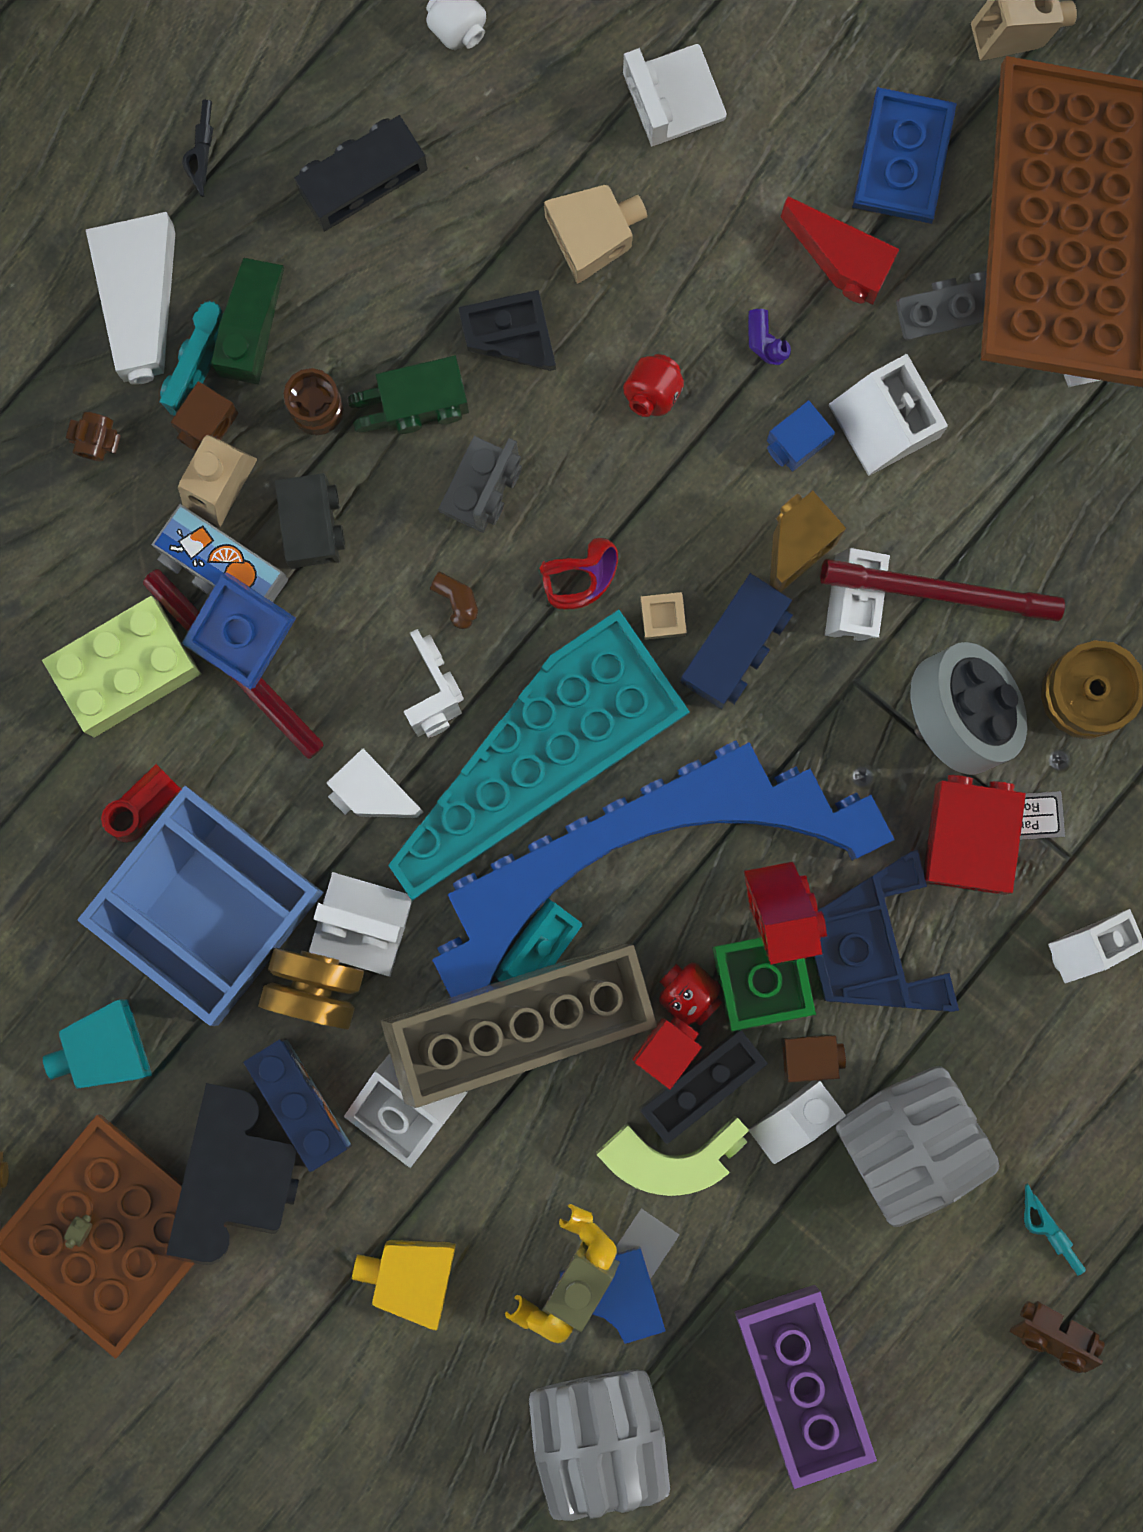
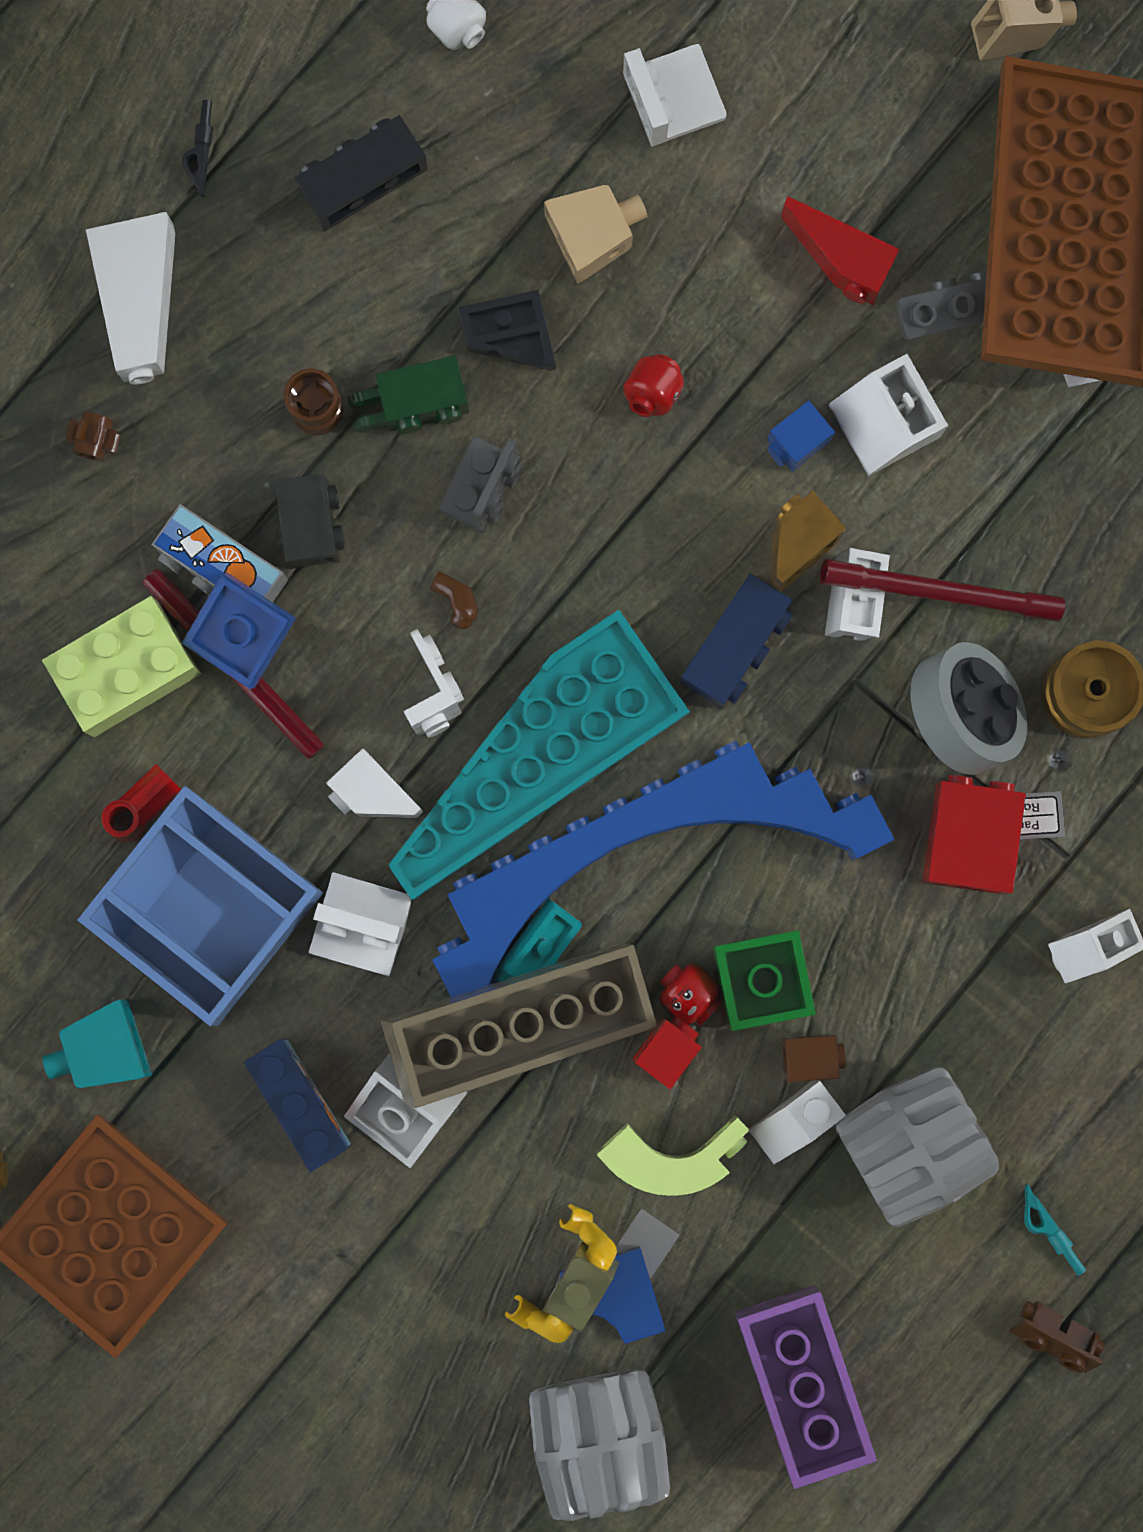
olive piece [64,1215,92,1249] -> none
teal hinge [159,301,224,416] -> none
black brick [166,1083,299,1265] -> none
reddish brown brick [171,381,239,452] -> none
tan torso [178,435,257,527] -> none
dark green slope [211,258,284,385] -> none
pearl gold wheel [258,948,364,1029] -> none
yellow torso [352,1240,456,1330] -> none
red piece [539,538,618,609] -> none
black brick [638,1030,768,1145] -> none
tan plate [640,592,687,640] -> none
red brick [744,861,827,964] -> none
dark purple arm [748,309,791,365] -> none
dark blue wing [813,850,959,1012] -> none
blue tile [852,87,957,224] -> none

